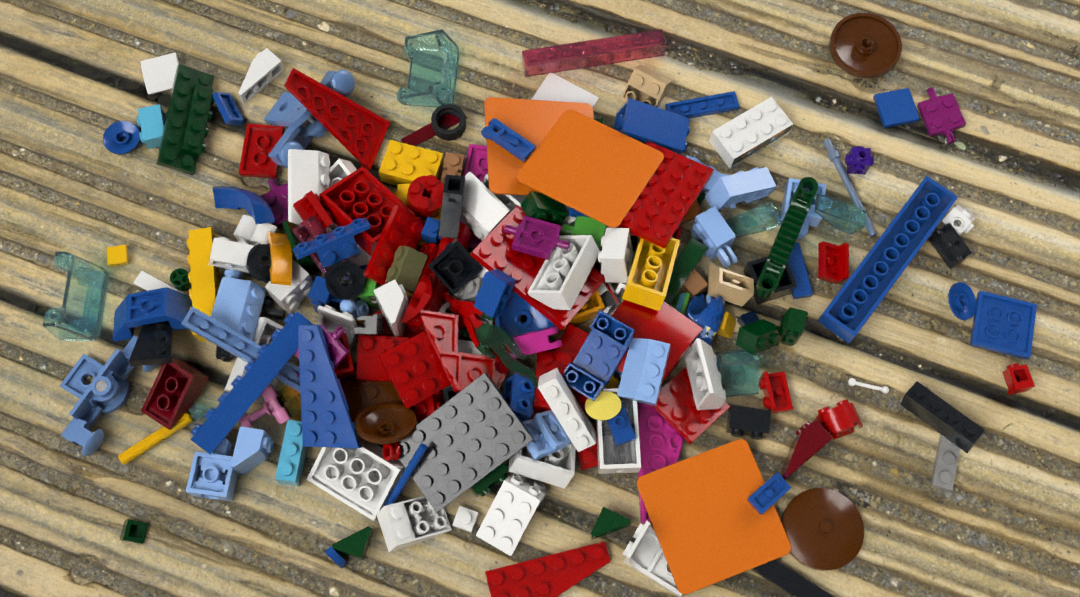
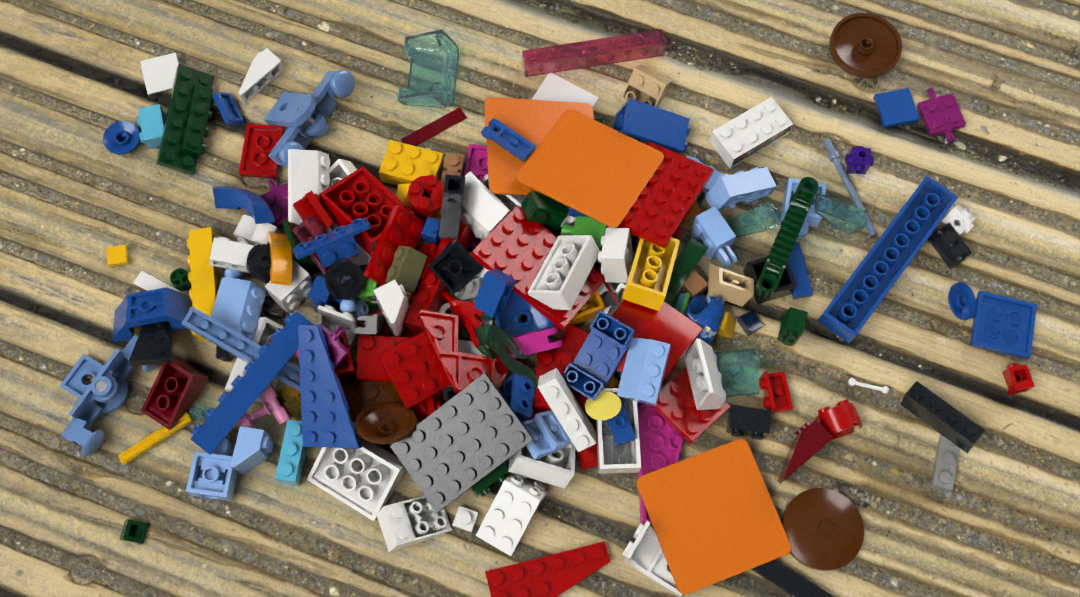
clear light blue windscreen [43,251,109,341] -> none
red wing [283,68,390,171] -> none
blue tile [325,546,348,568] -> none
dark green slope [332,526,374,560] -> none
red bush [383,443,401,461] -> none
blue bar [384,443,427,506] -> none
red brick [401,273,432,323] -> none
black tyre [431,104,466,141] -> none
magenta plate [504,215,570,260] -> none
dark green slope [590,507,631,540] -> none
blue tile [665,91,740,119] -> none
dark green brick [736,319,782,354] -> none
blue plate [747,472,791,515] -> none
red bracket [818,241,849,284] -> none

